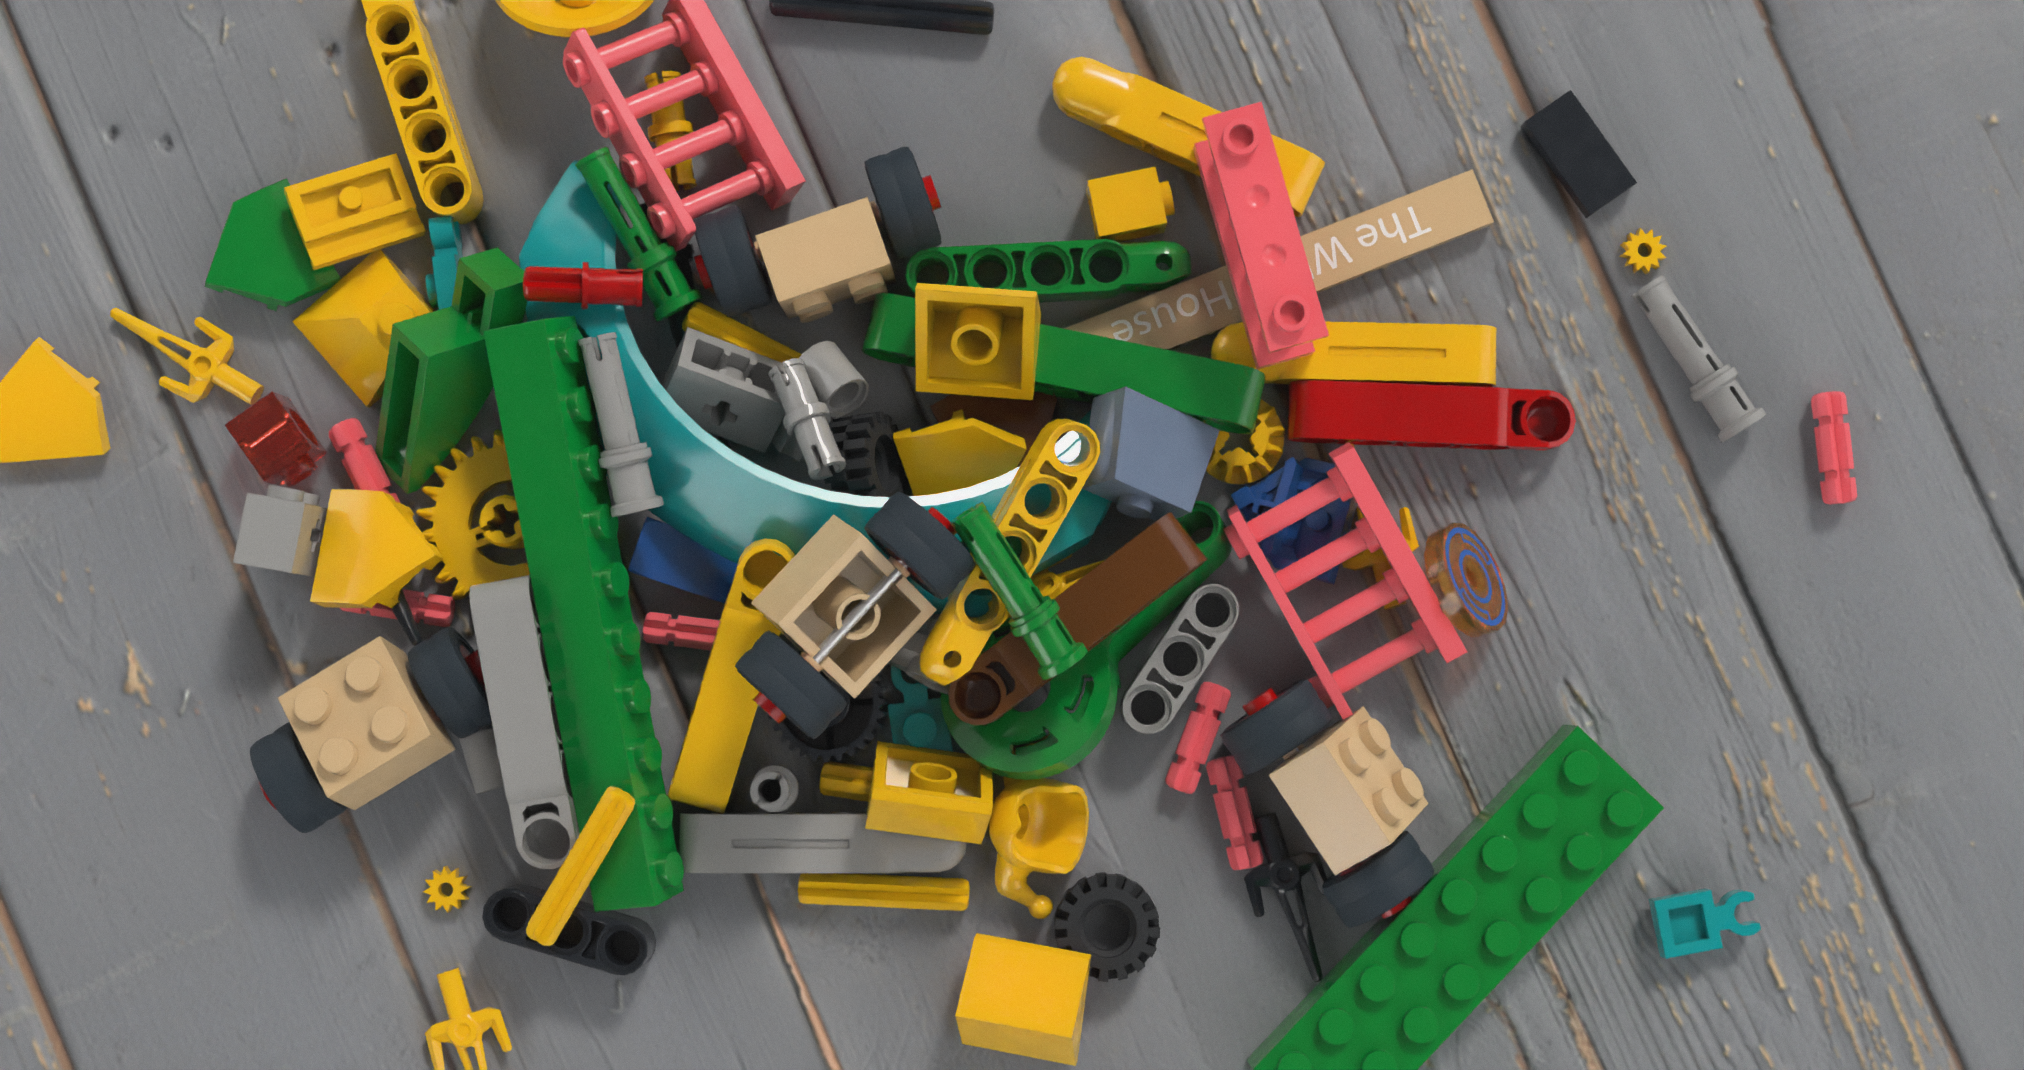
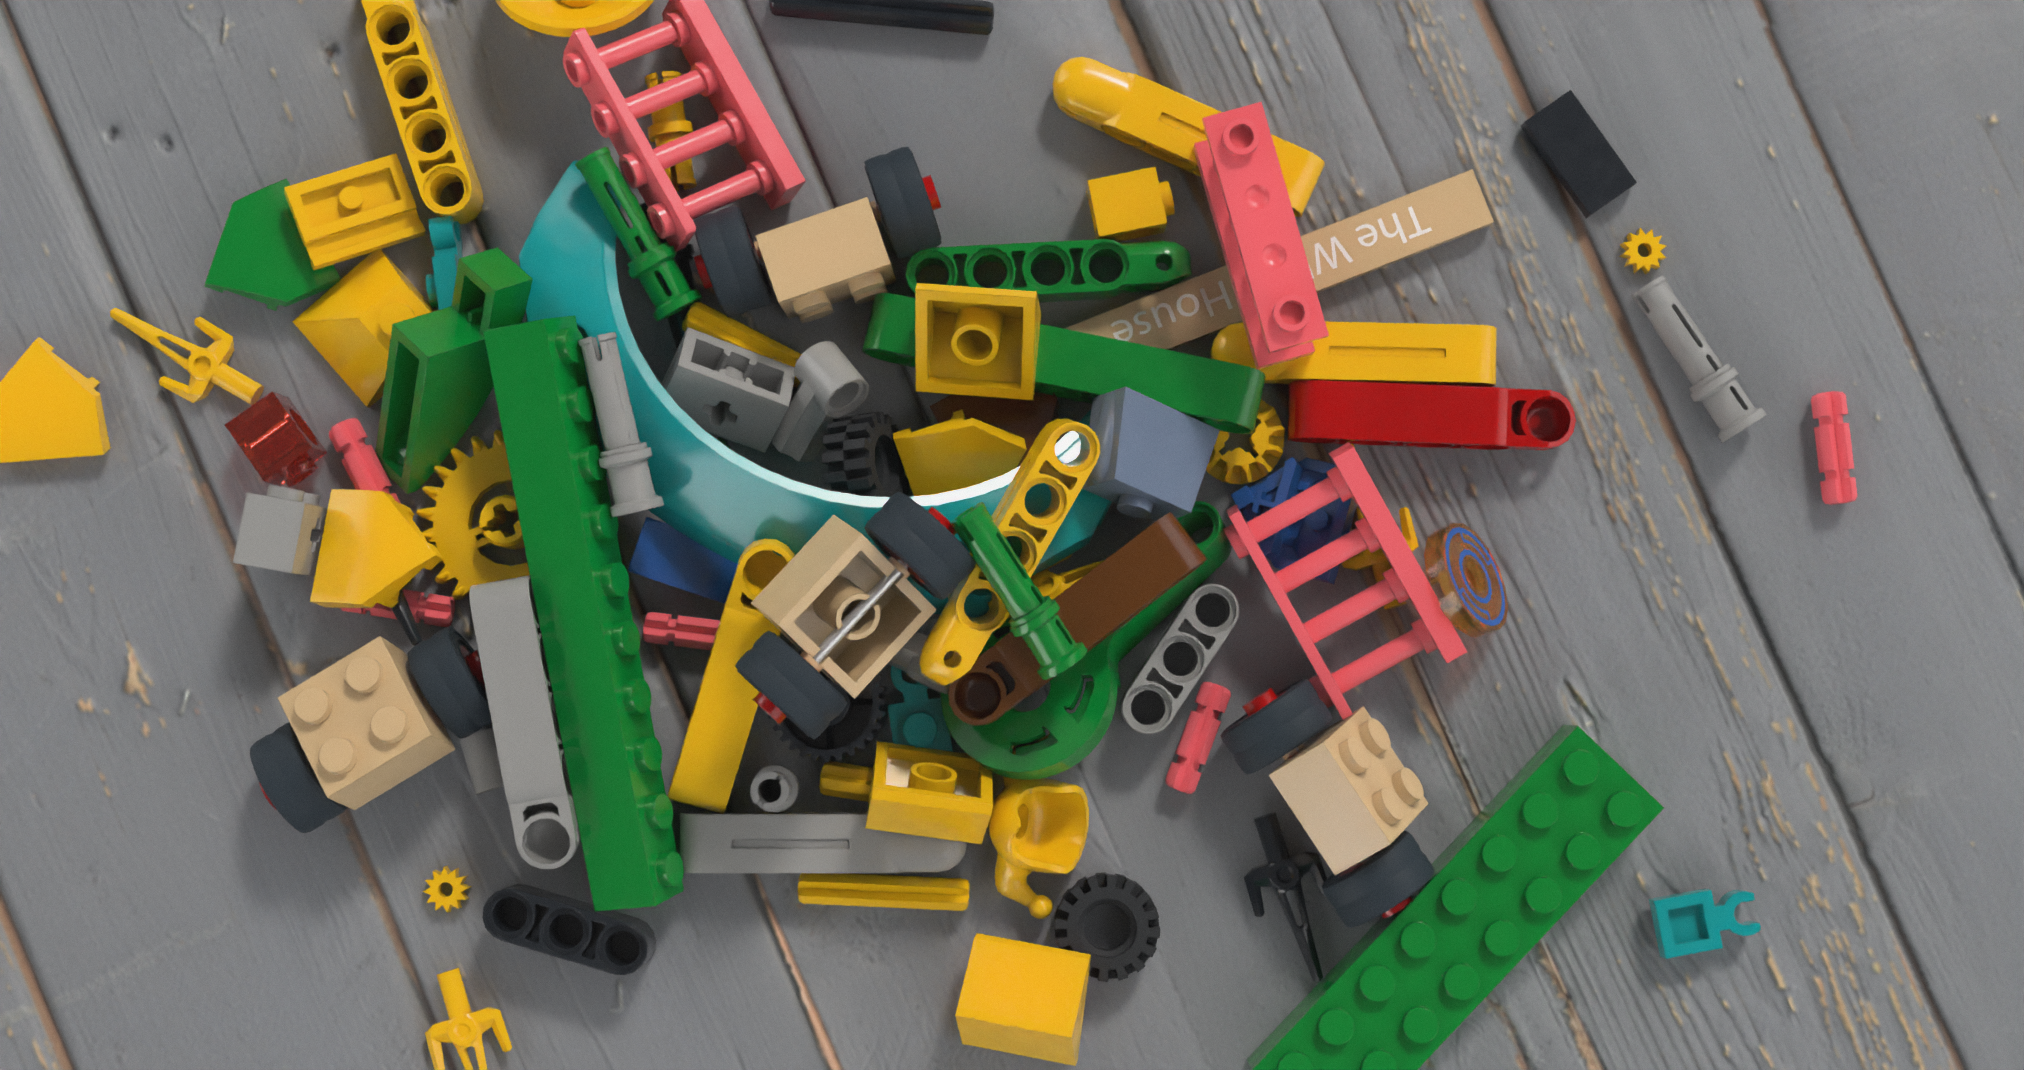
red axle [523,262,643,309] -> none
yellow axle [526,786,635,946] -> none
light grey pin [768,358,846,480] -> none
coral axle [1206,755,1264,870] -> none

